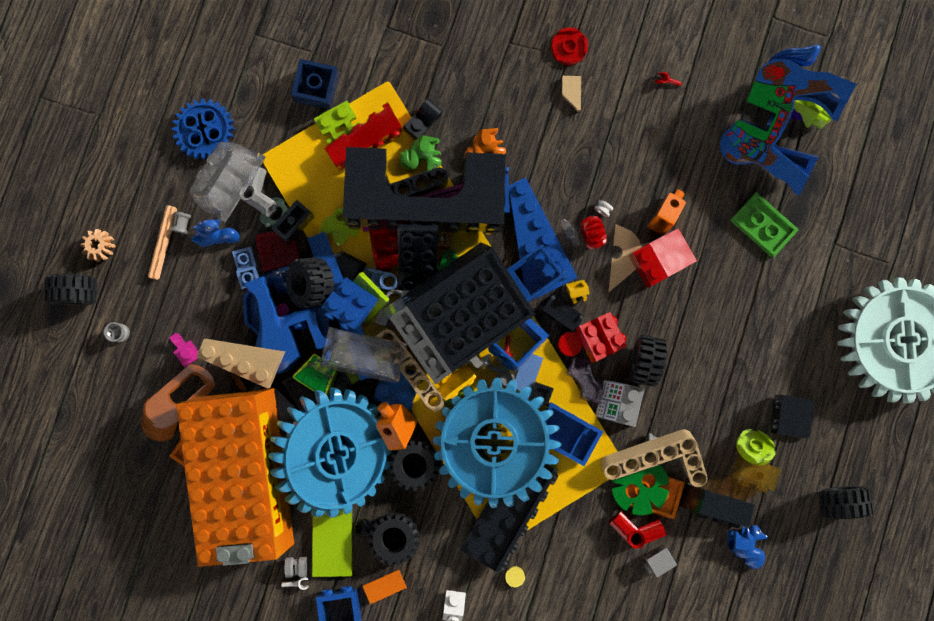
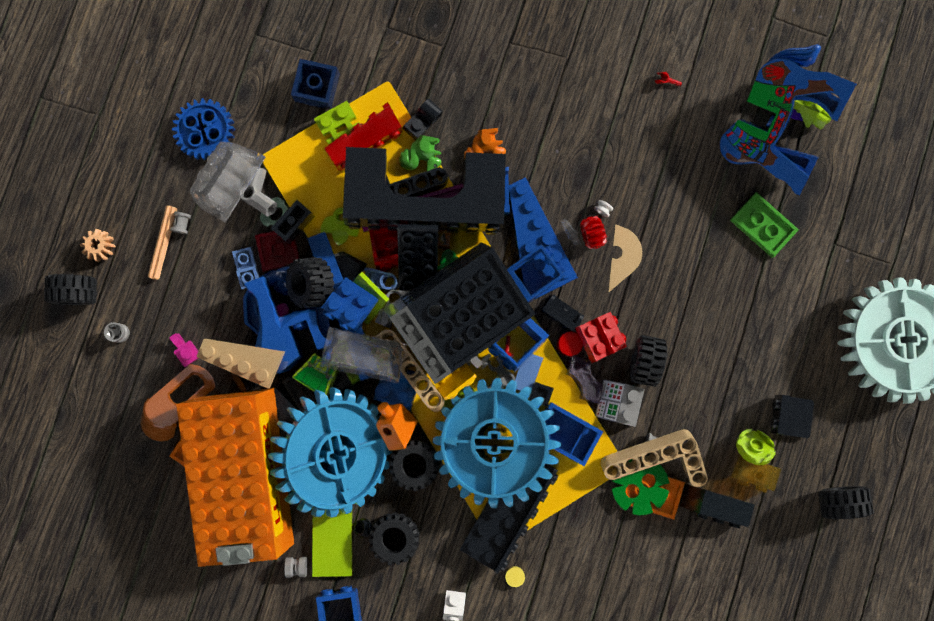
blue animal [191,219,240,247] -> none
white hand [282,577,309,590] -> none
orange tile [363,569,407,604] -> none
red tile [551,27,588,66] -> none
tan tile [562,76,581,112] -> none
yellow tile [566,280,590,304] -> none
red piece [608,511,666,549] -> none
slope [629,228,697,288] -> none
light grey brick [643,545,677,577] -> none
orange torso [647,189,686,236] -> none
blue animal [727,525,767,569] -> none

